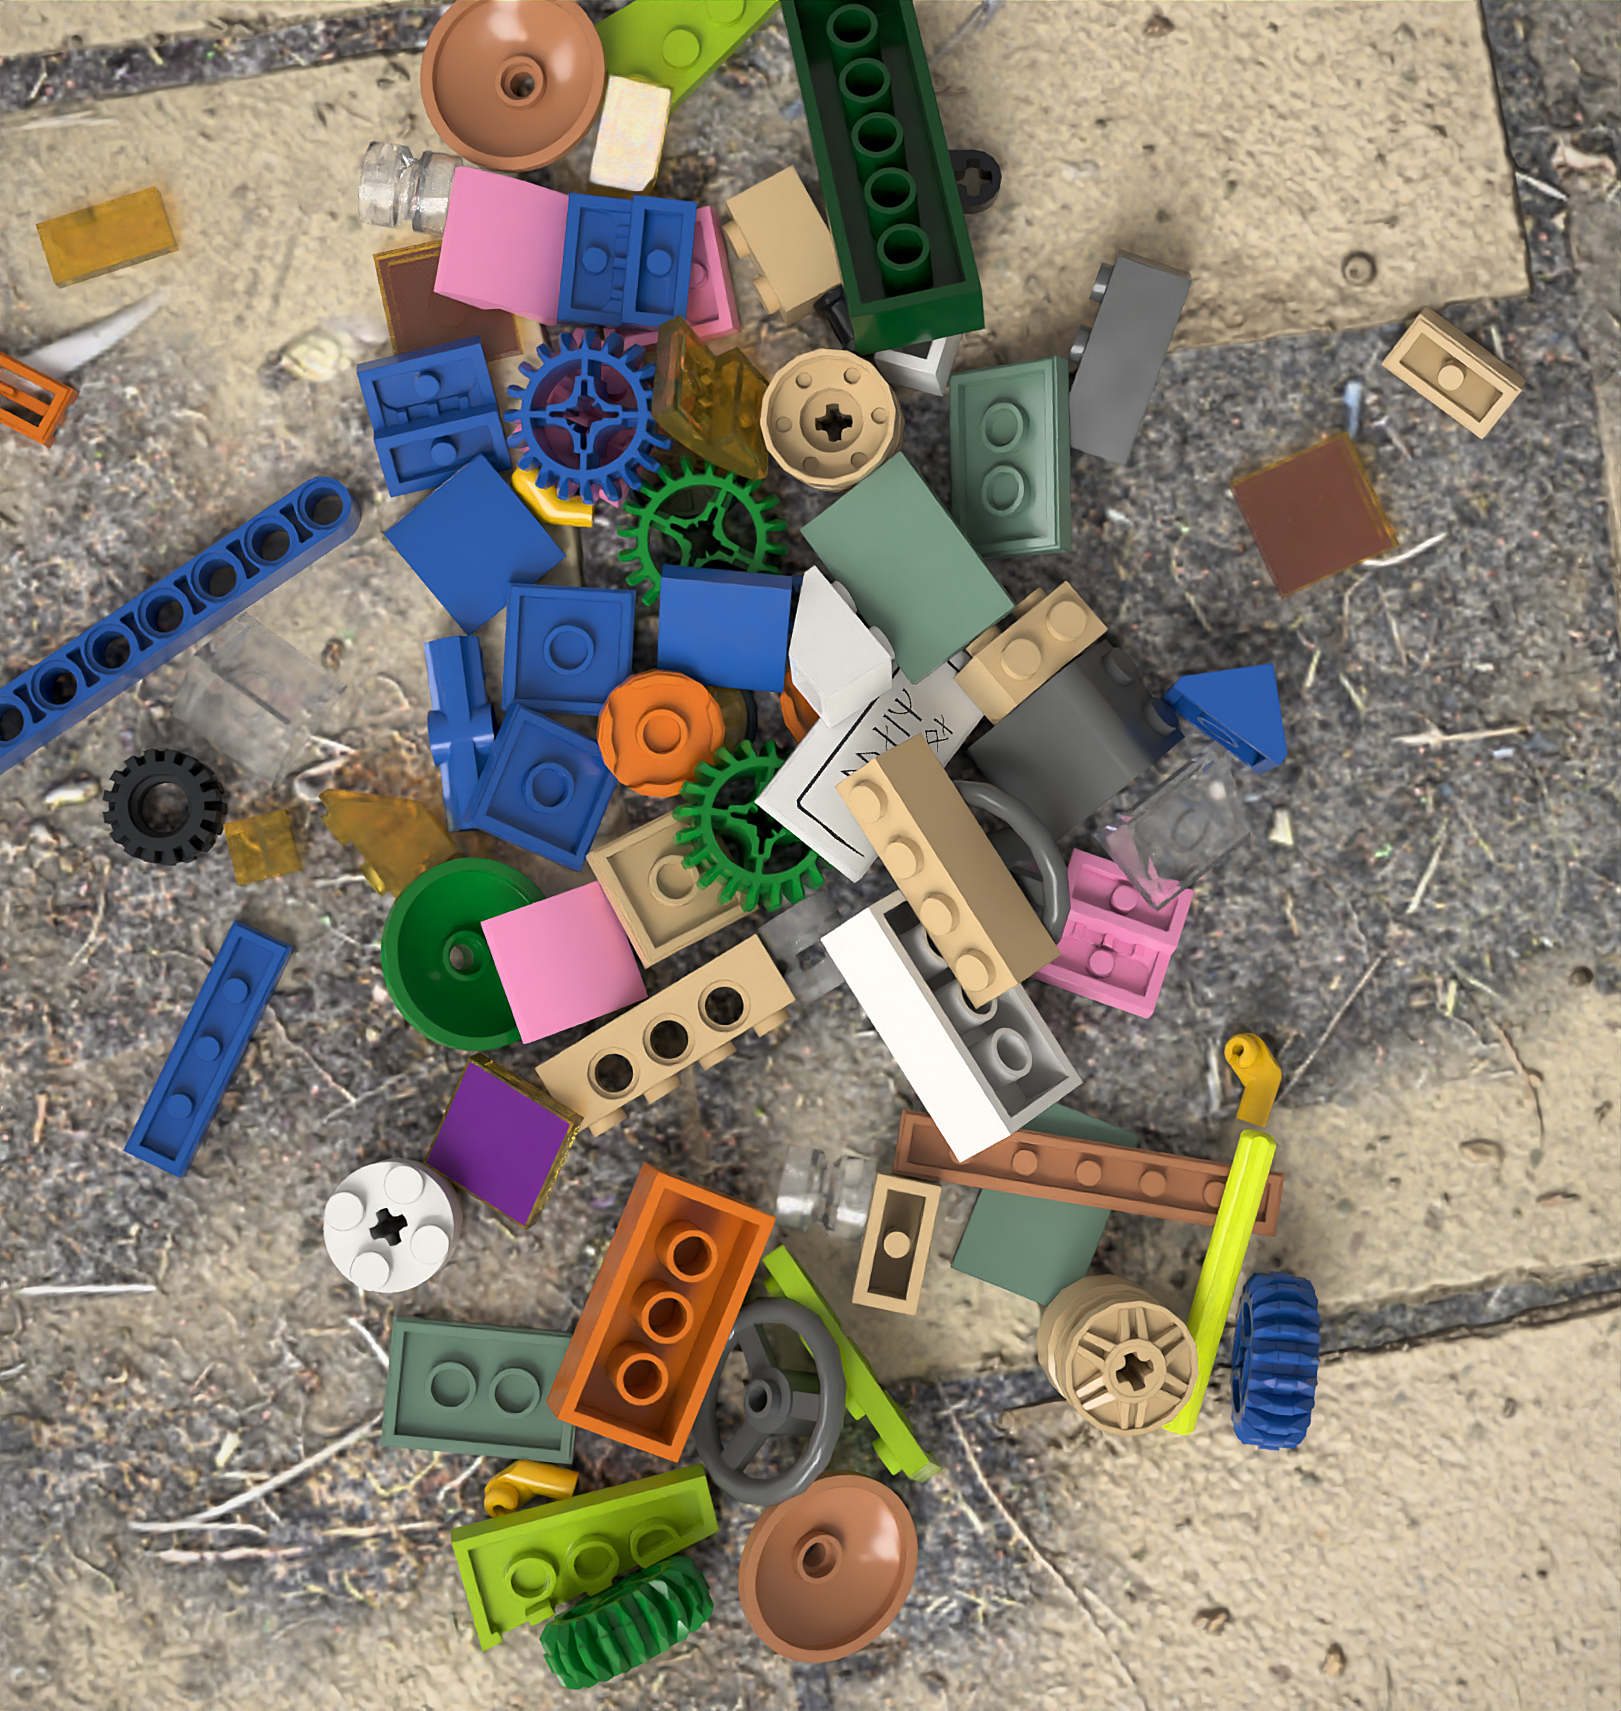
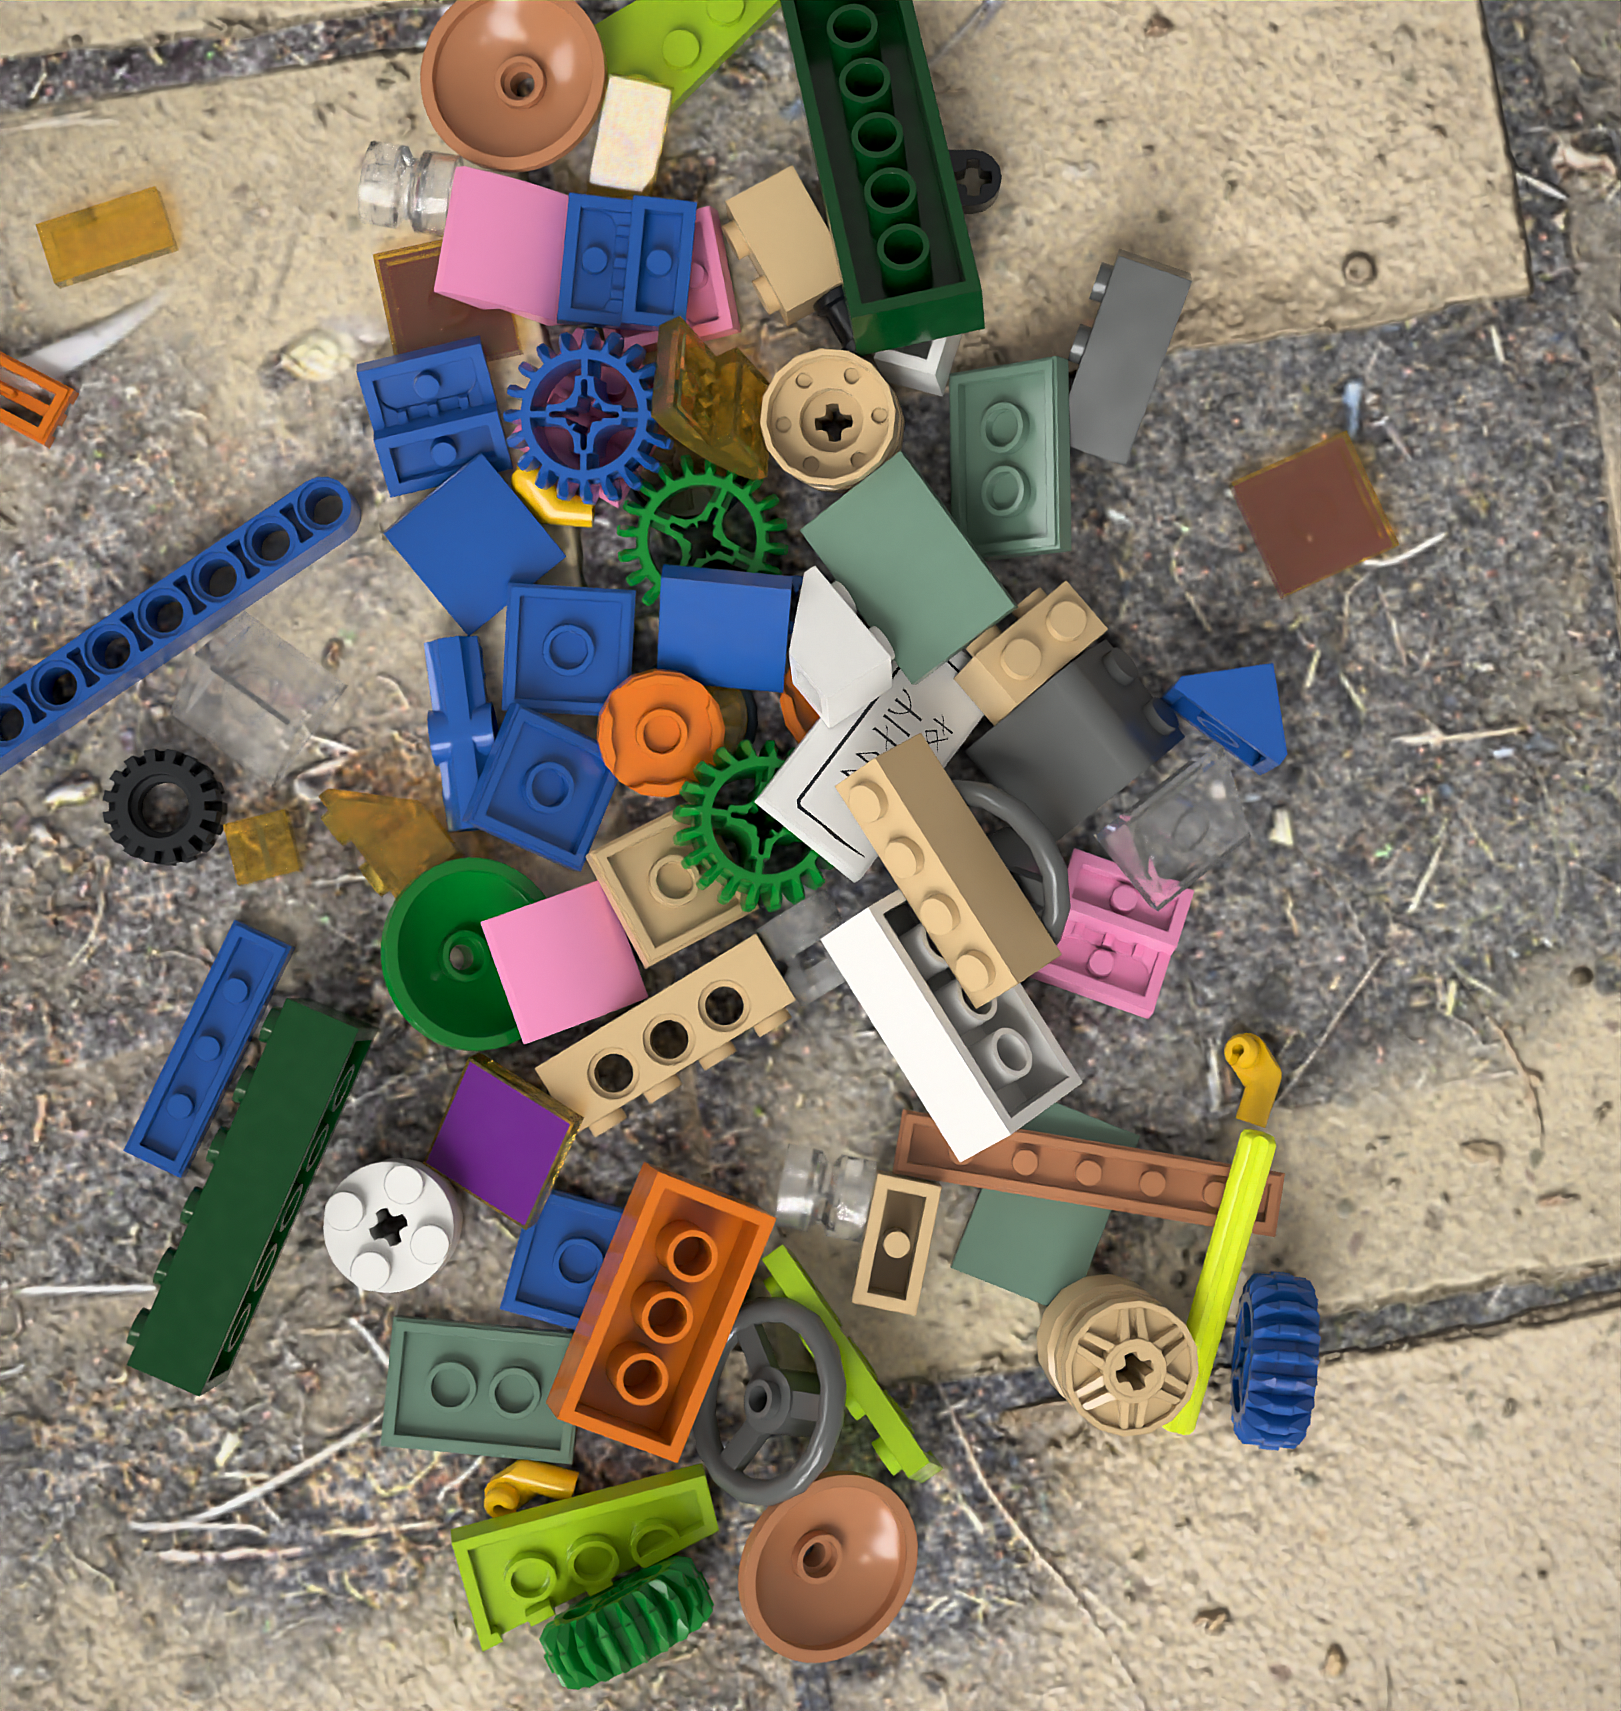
tan slope [1381,306,1526,439] -> none
none -> dark green brick [126,998,379,1397]
none -> blue tile [500,1186,625,1330]

